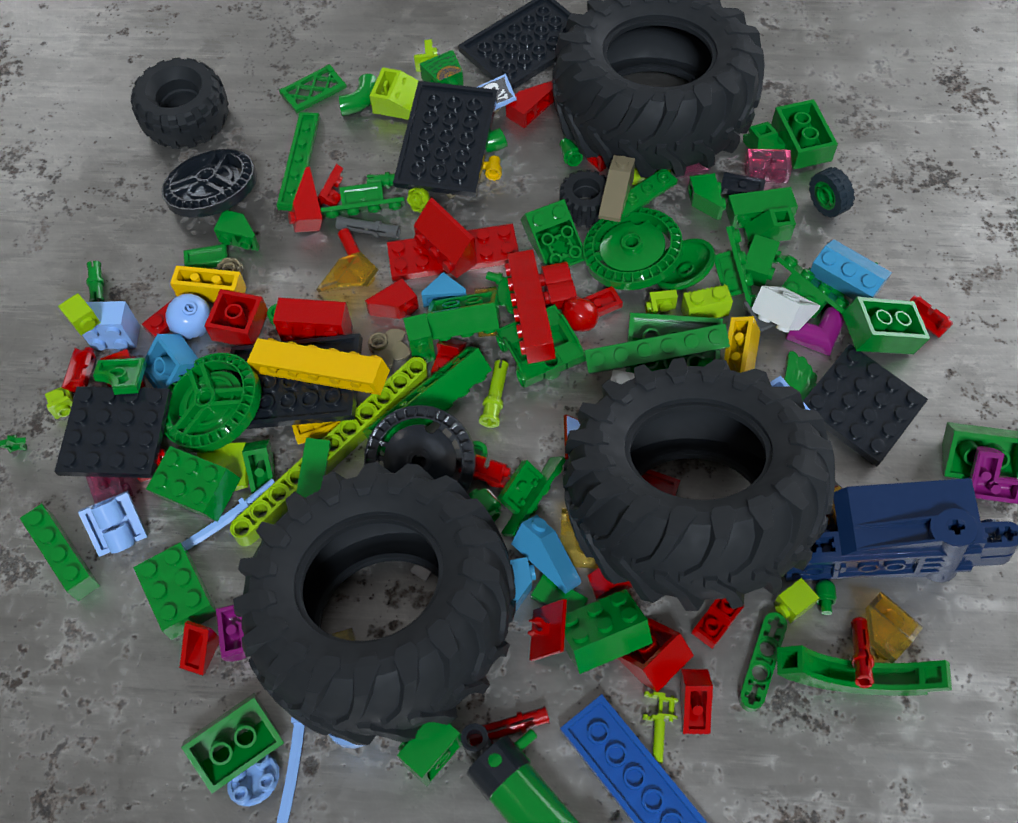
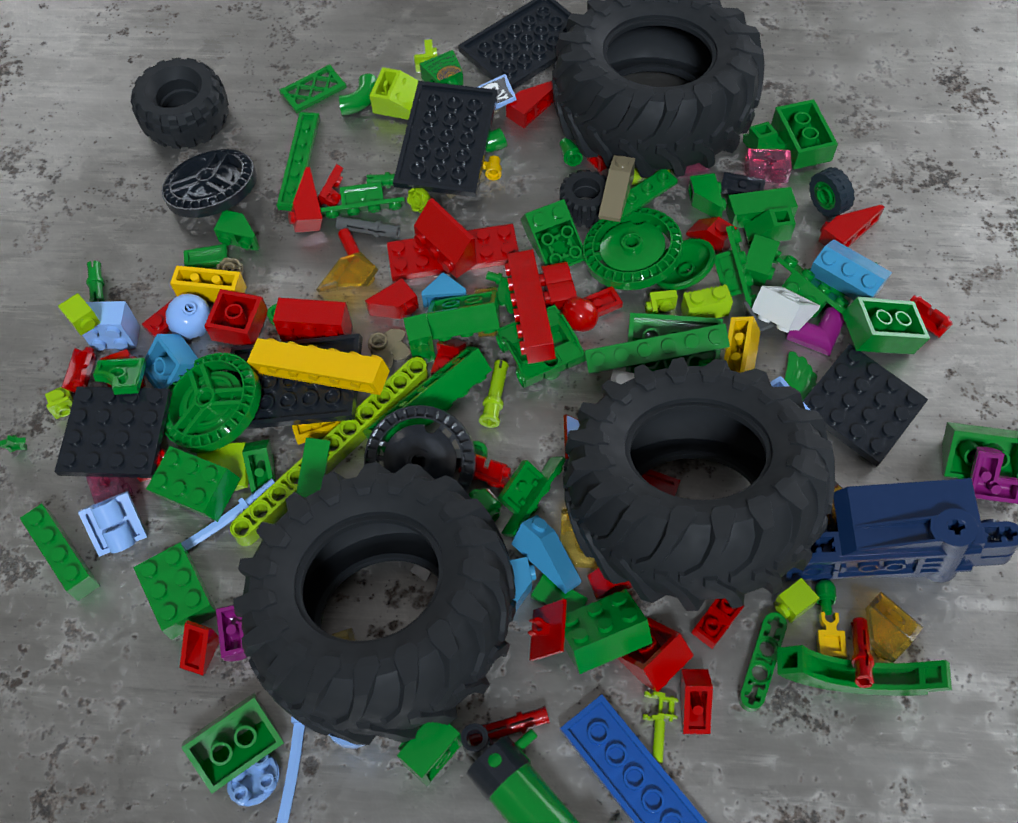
none -> red slope [686,217,737,255]
none -> yellow plate [816,612,847,659]
none -> red slope [818,204,885,247]

